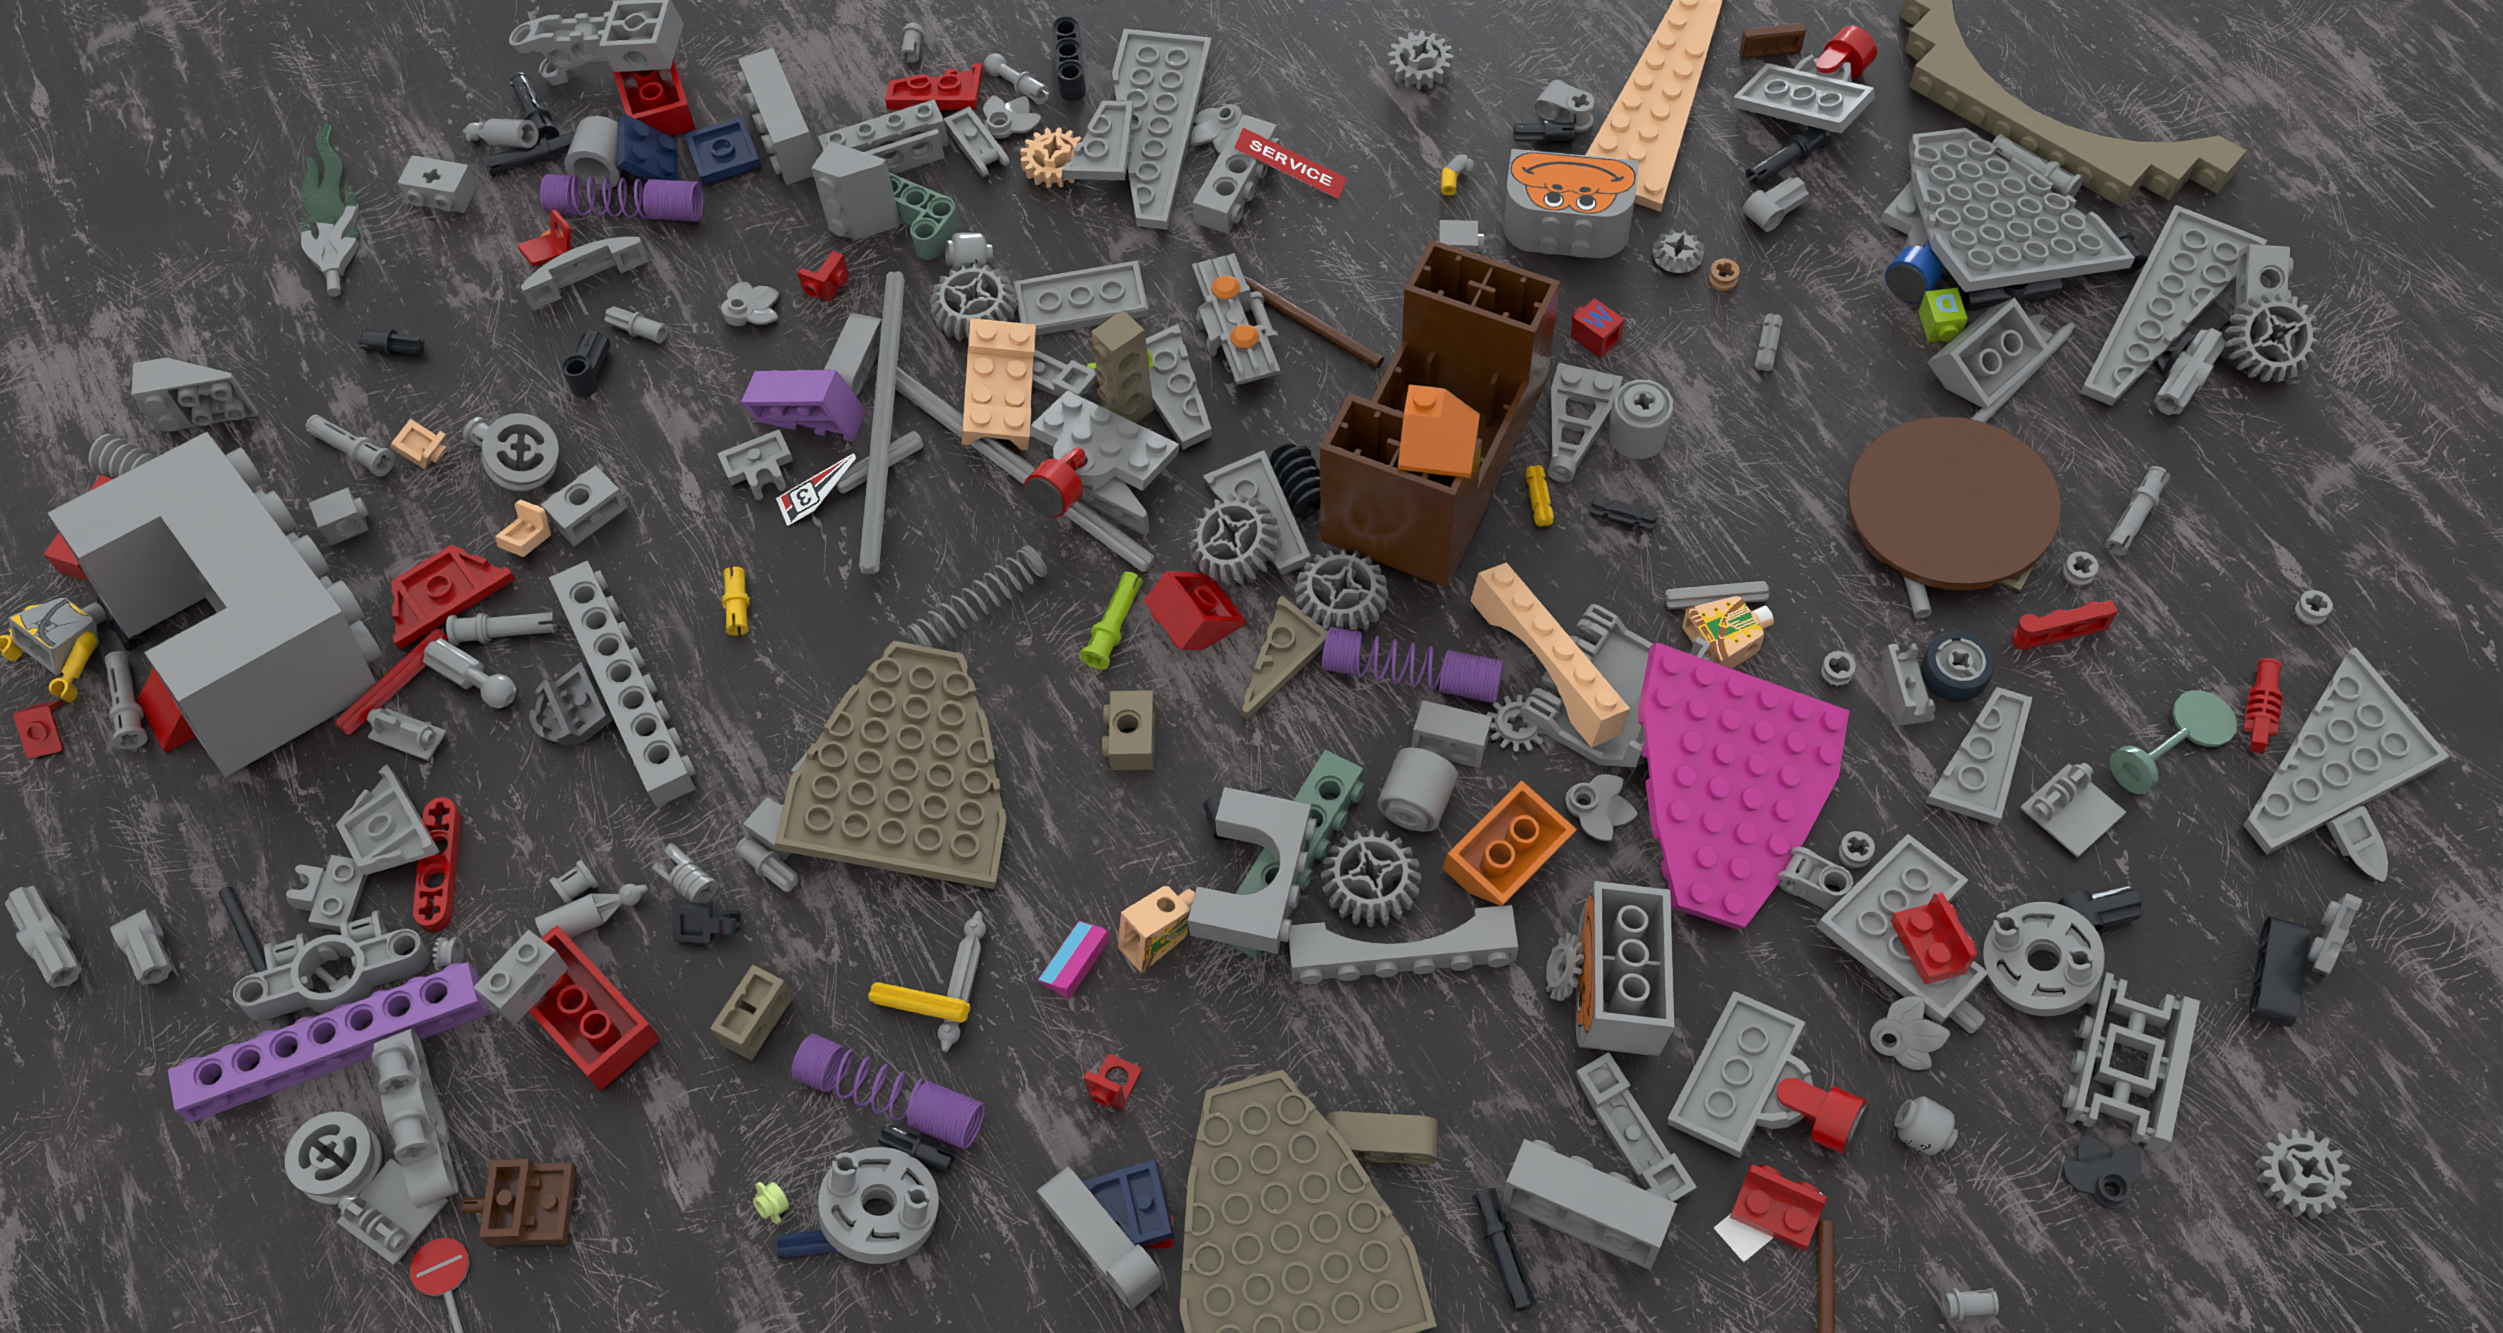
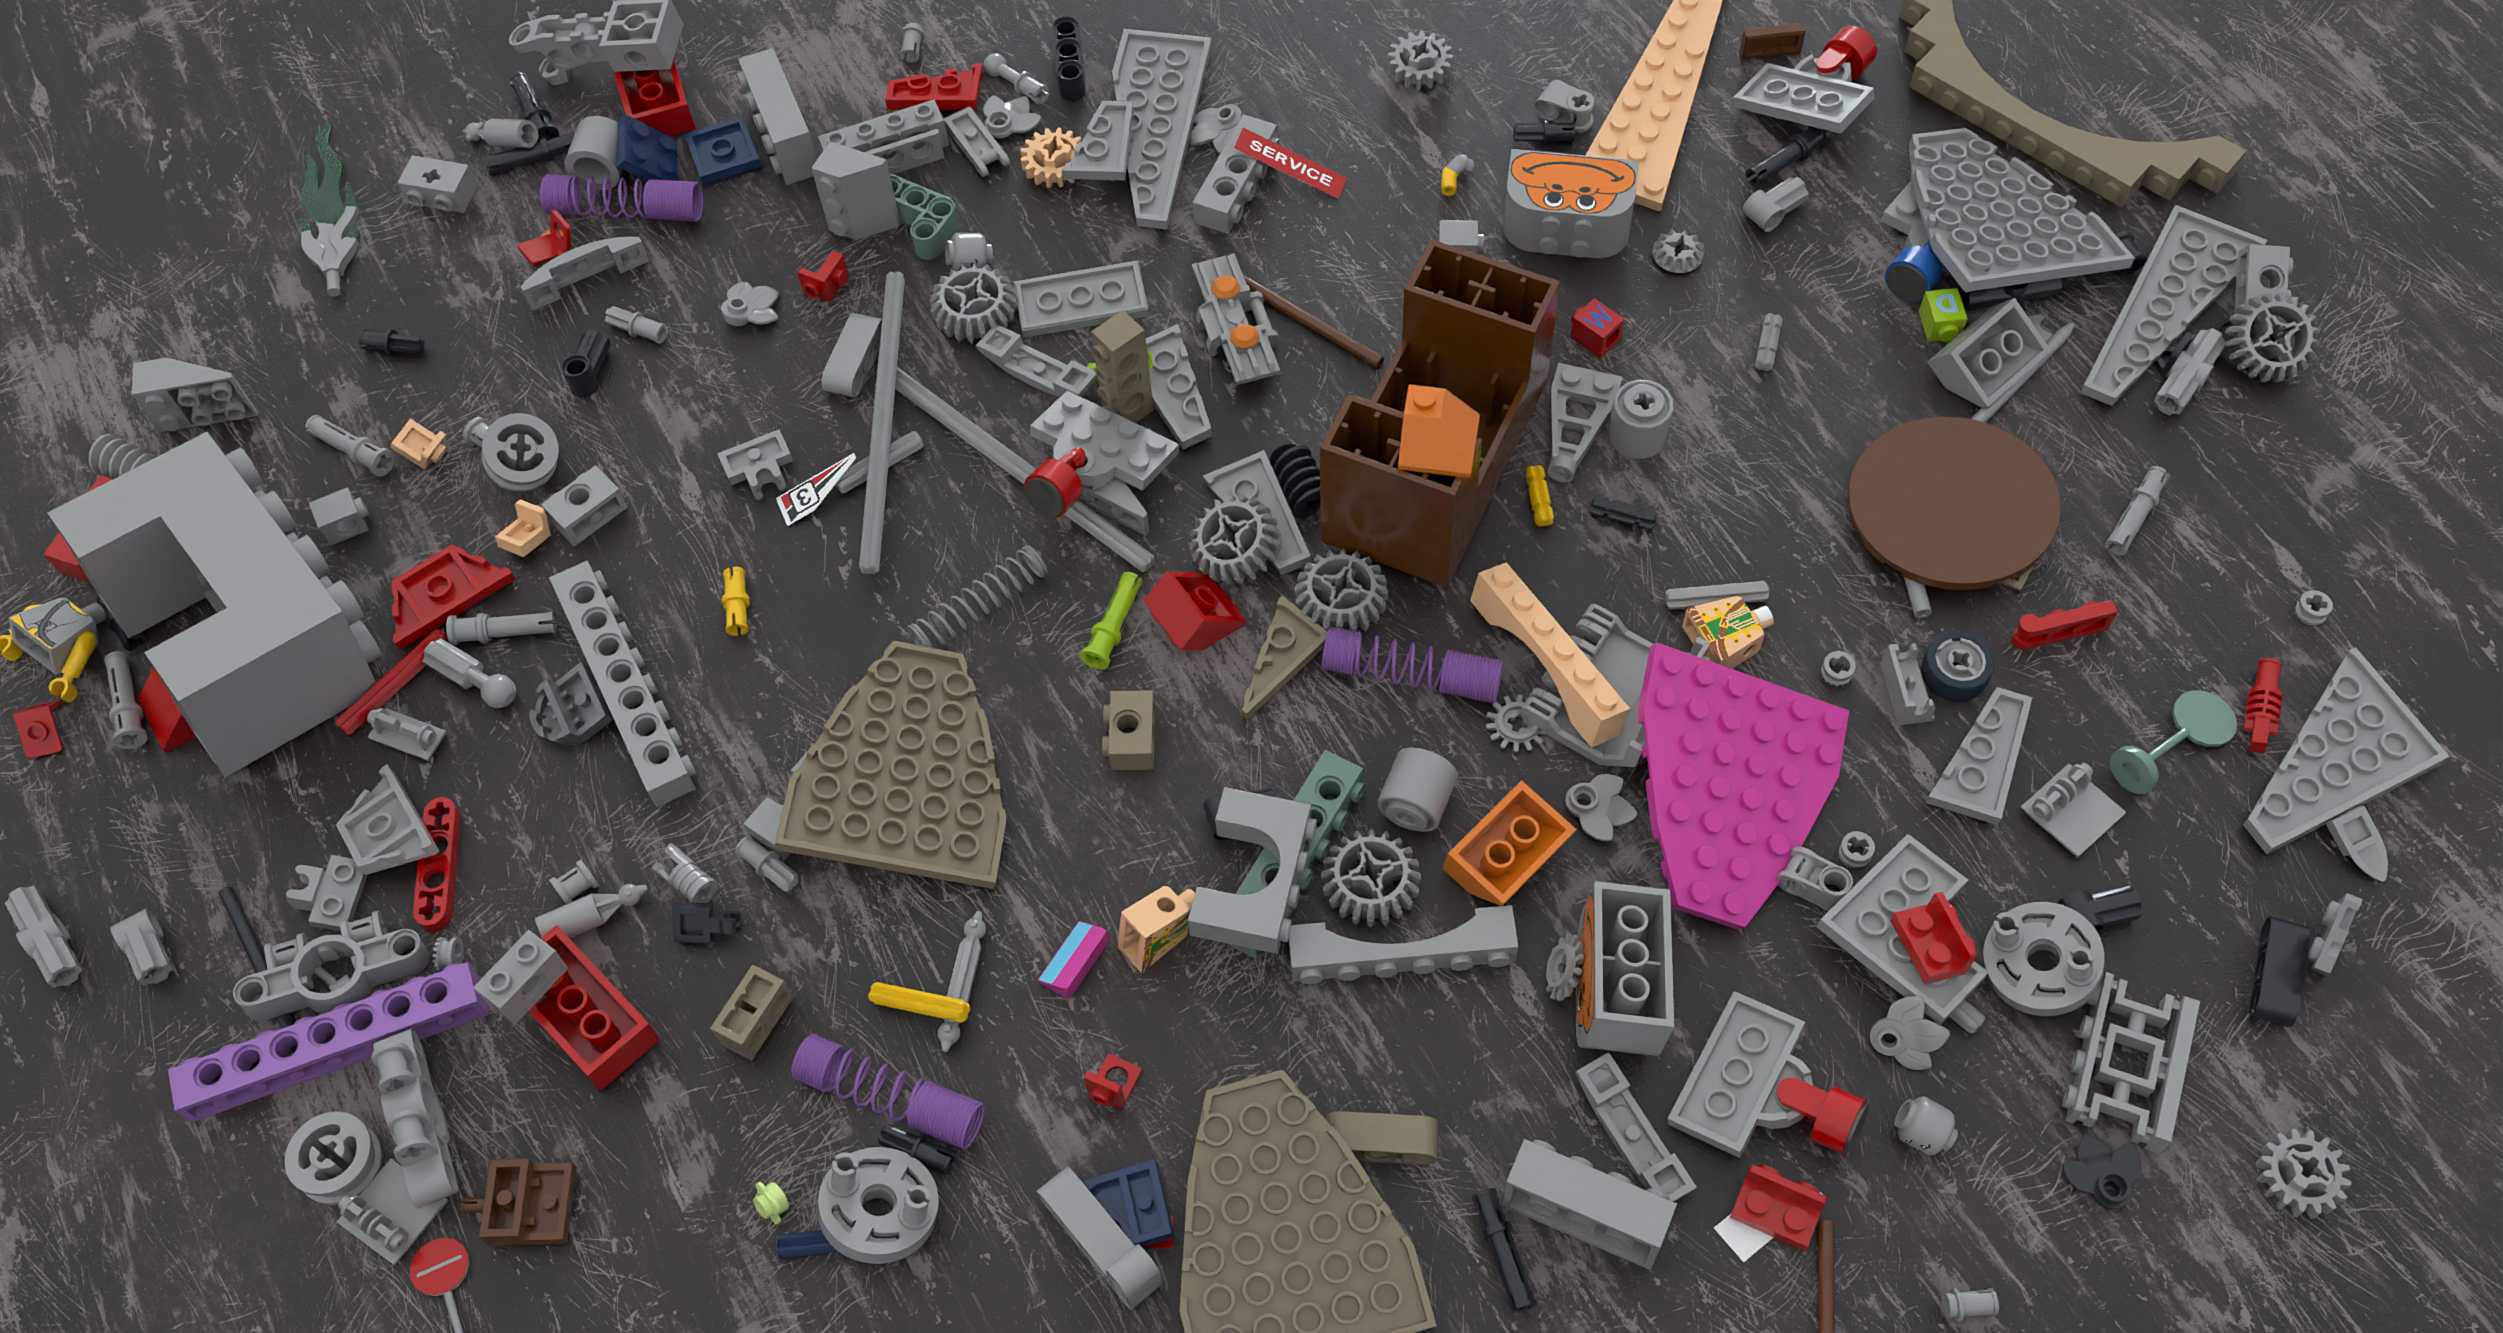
medium lavender wedge [741,369,867,442] -> none
light nougat piece [961,318,1036,450] -> none
light grey hinge [1411,700,1492,768] -> none
medium nougat bush [1709,259,1740,291] -> none
light grey pin [1992,134,2084,197] -> none
light grey bush [2062,551,2099,587] -> none

